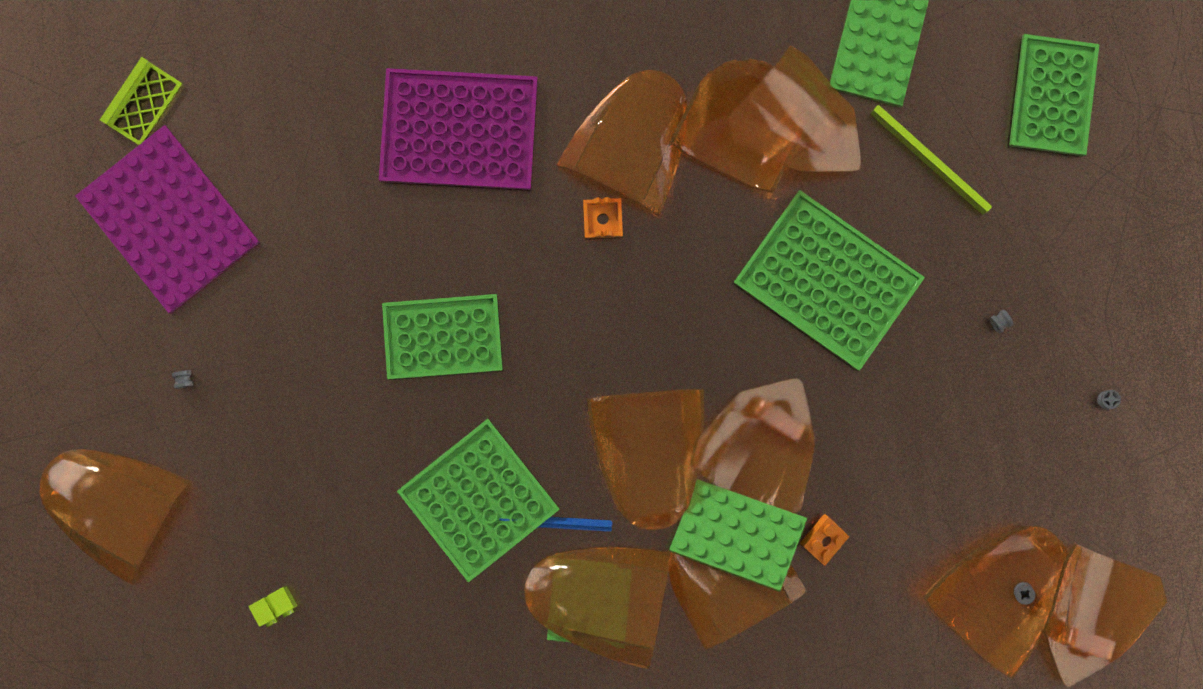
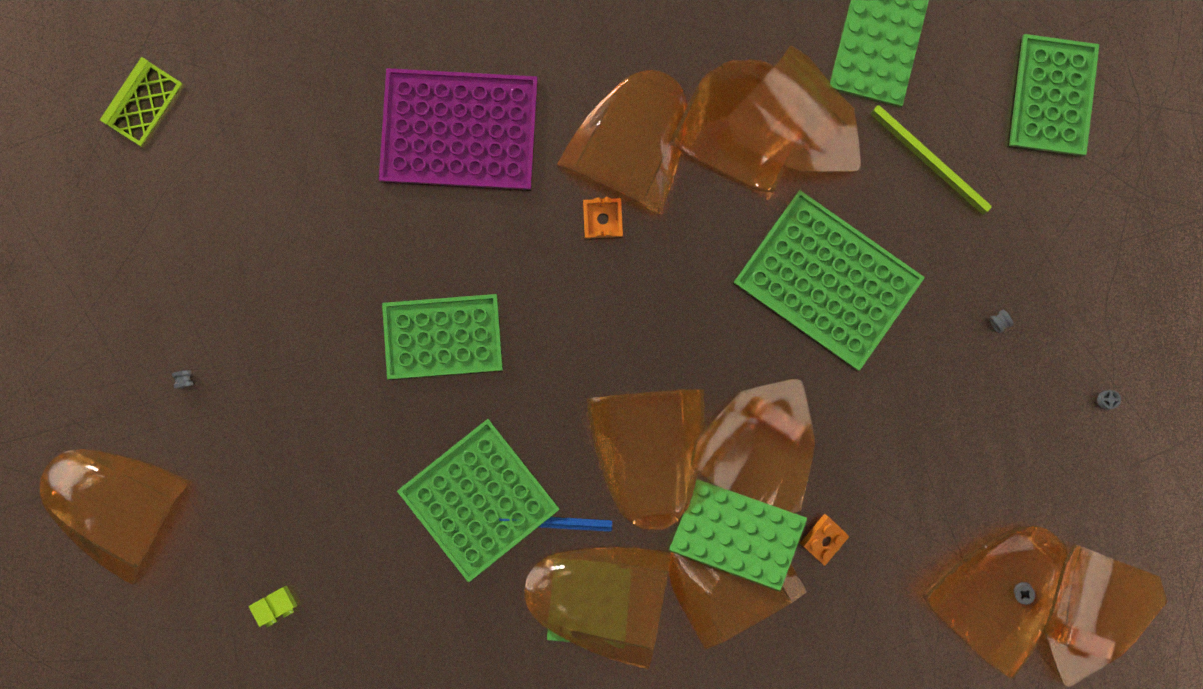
magenta plate [75,125,260,314] -> none

